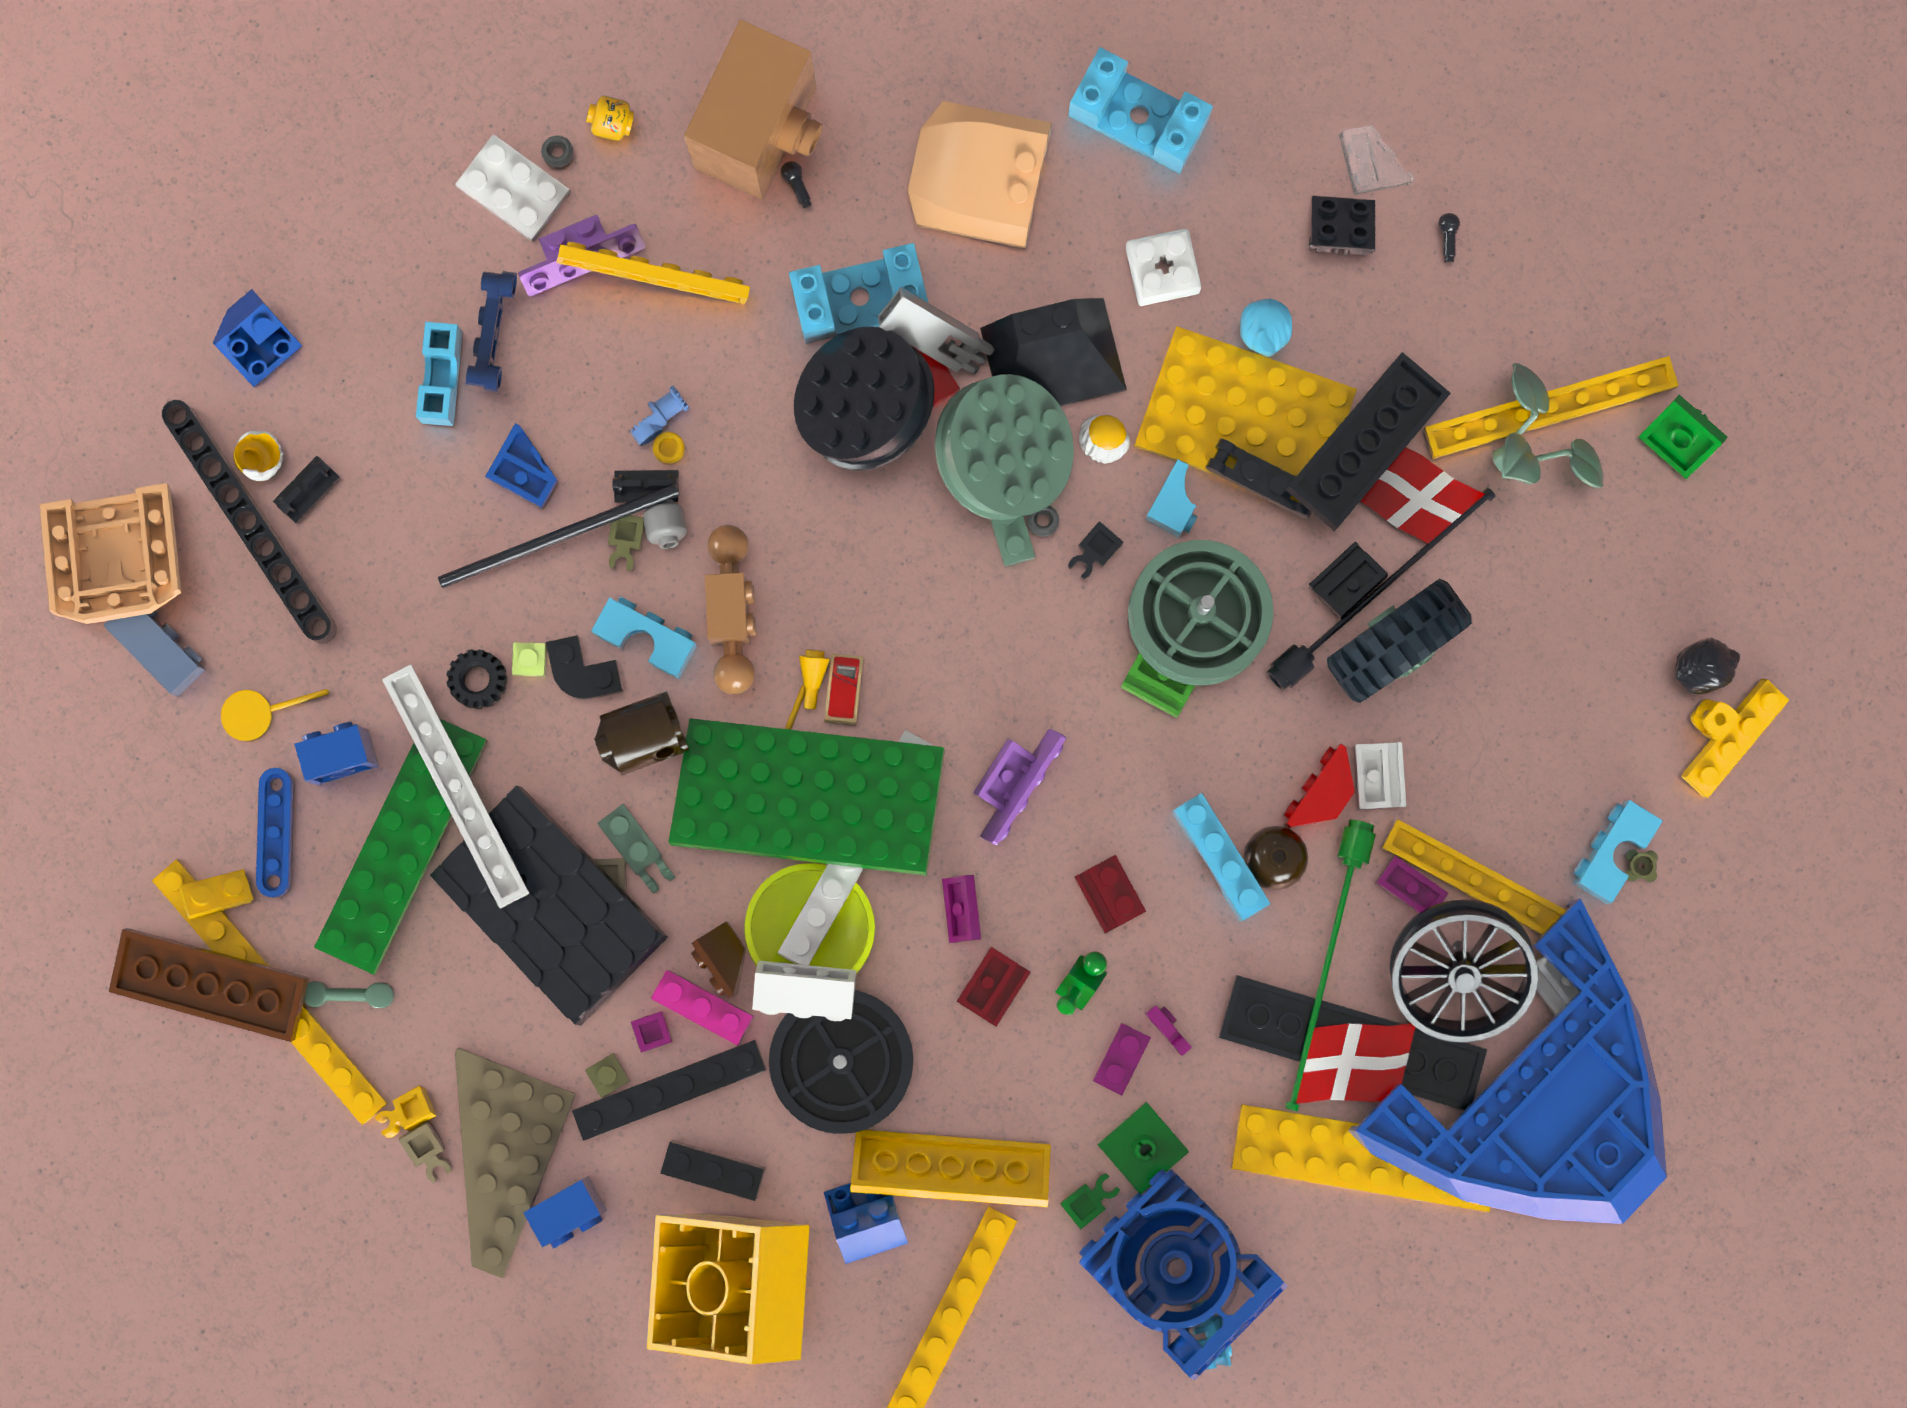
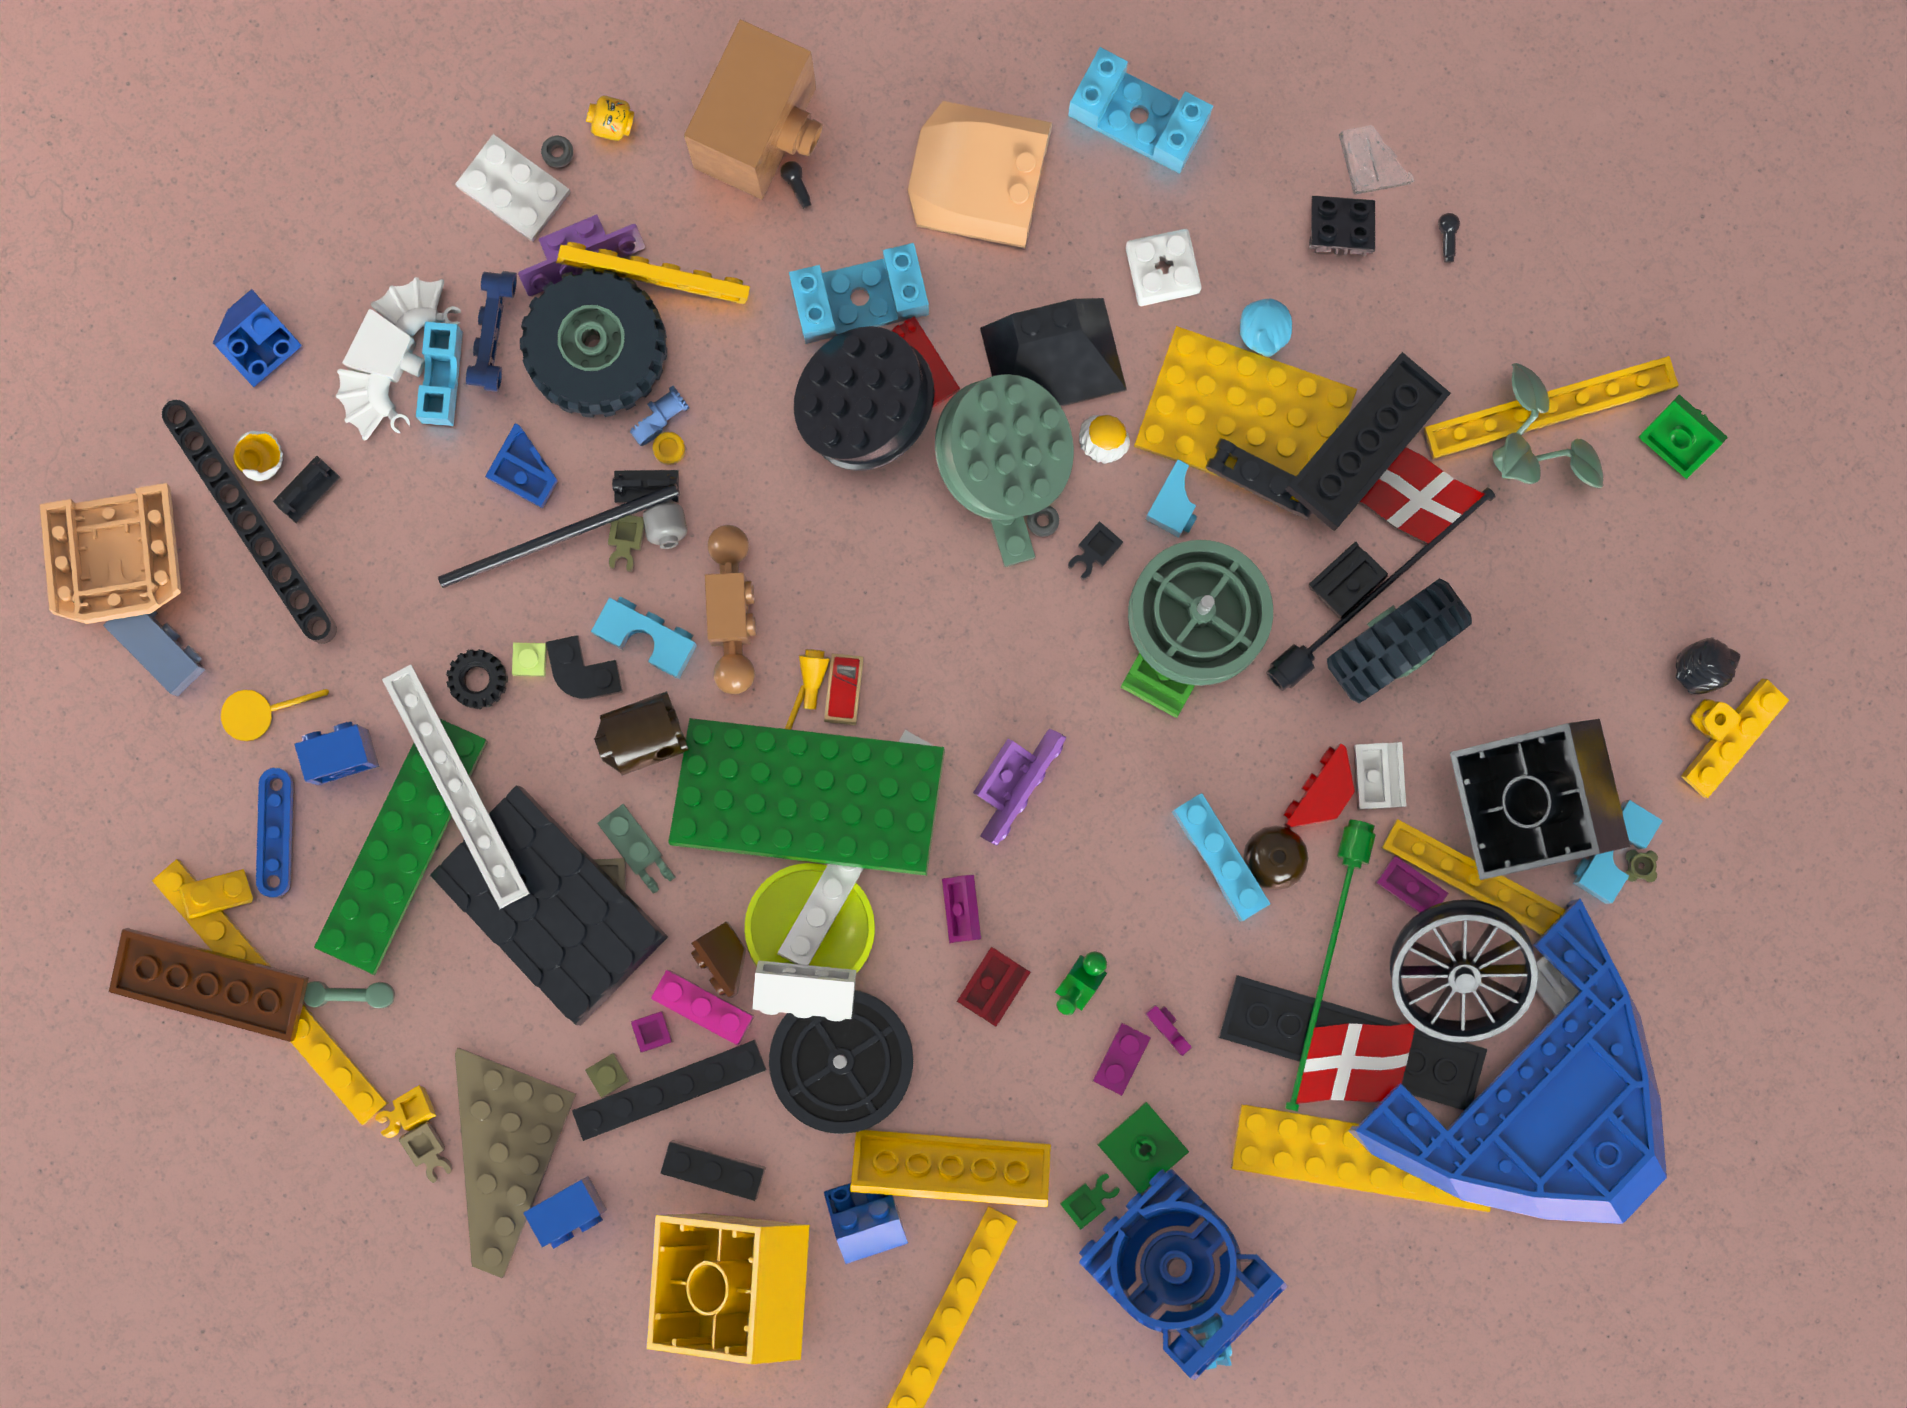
light grey hinge [878,287,995,374] -> none
dark red plate [1074,855,1146,934] -> none
none -> white torso [336,277,461,440]
none -> black wheel [520,269,667,418]
none -> black brick [1450,719,1631,880]

